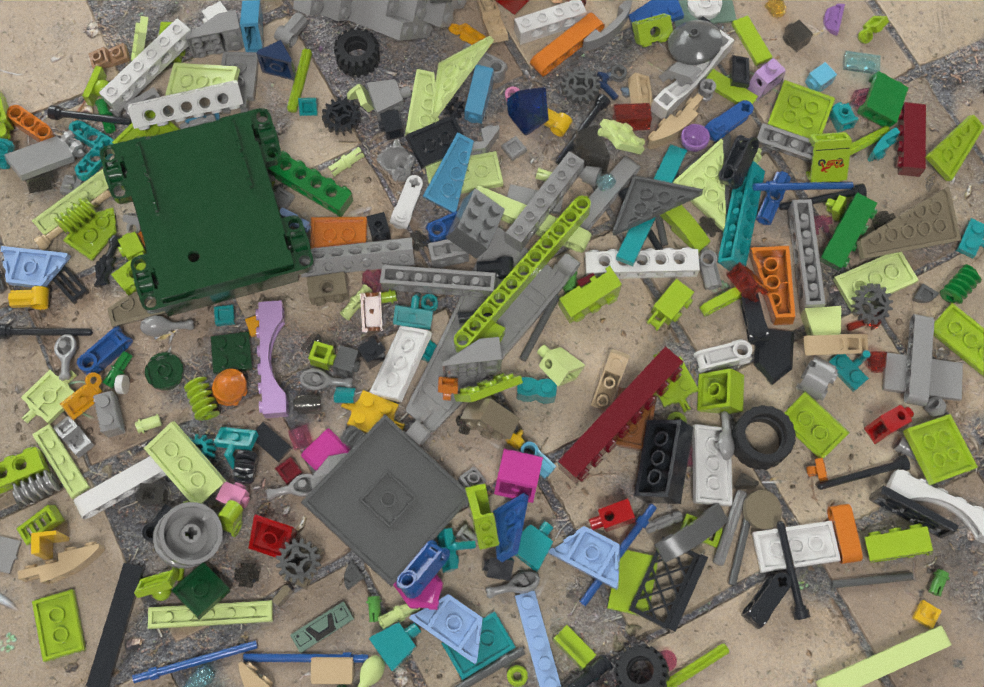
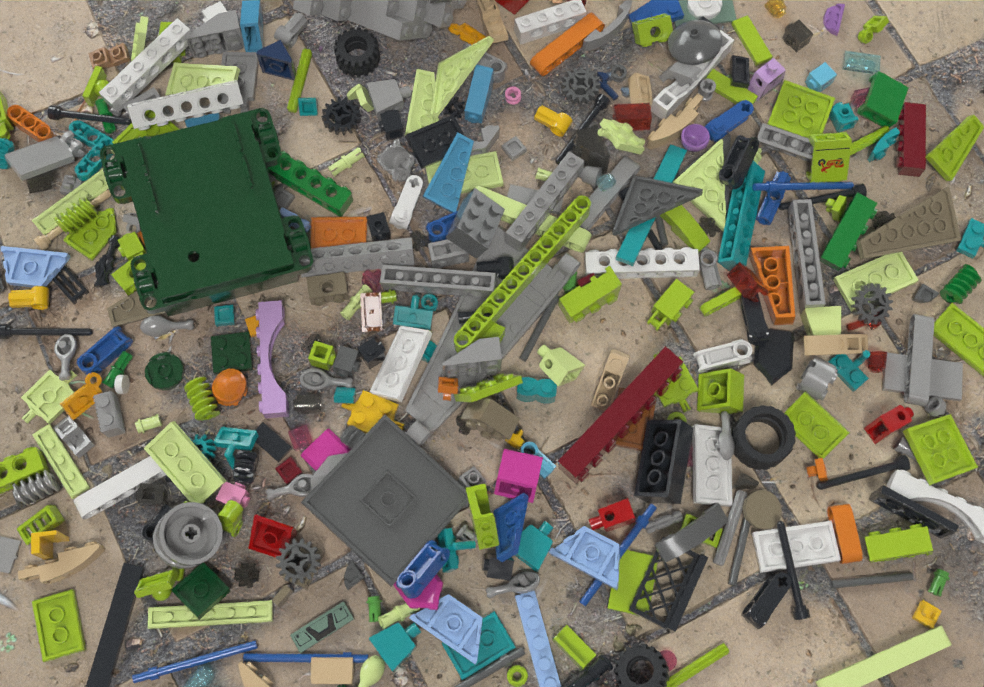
light grey axle [180,114,216,129] -> none
clear blue slope [507,87,549,136] -> none
clear pink tile [814,214,833,235] -> none

